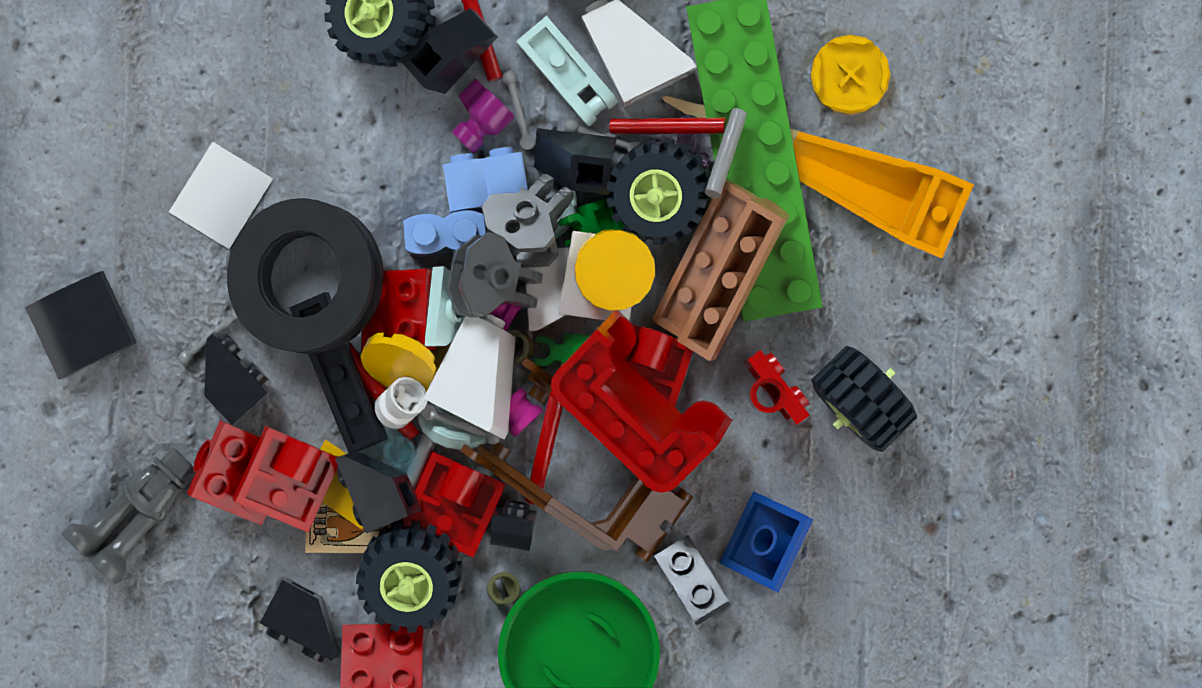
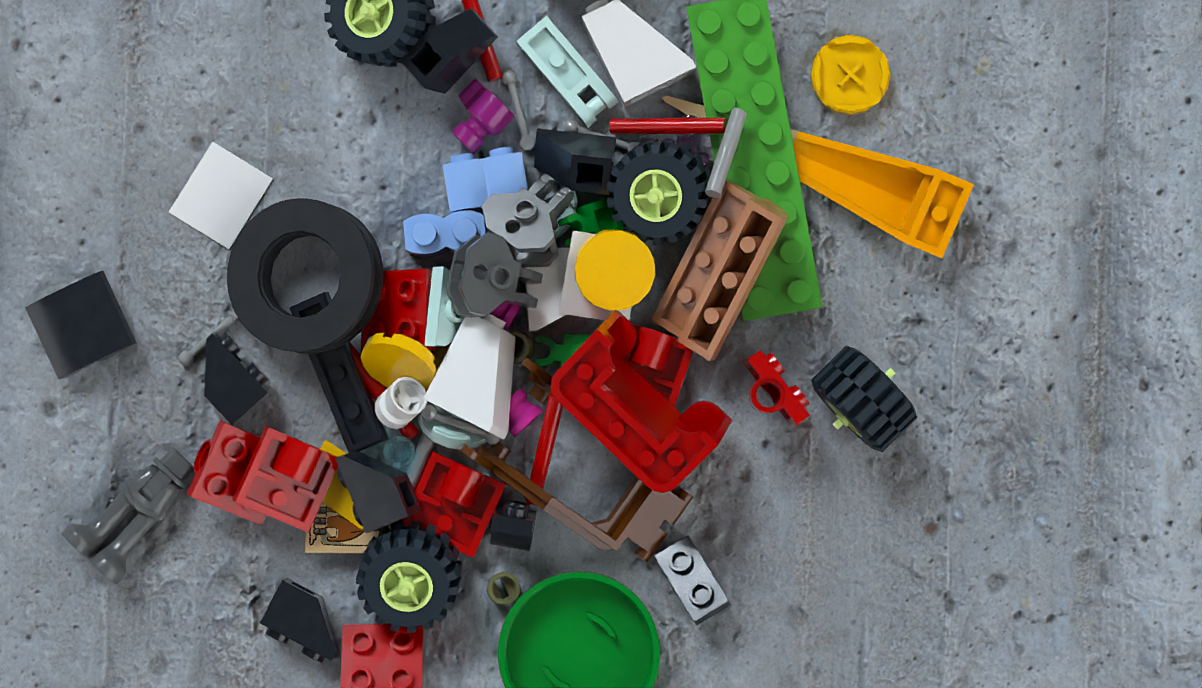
blue slope [719,491,814,593] -> none

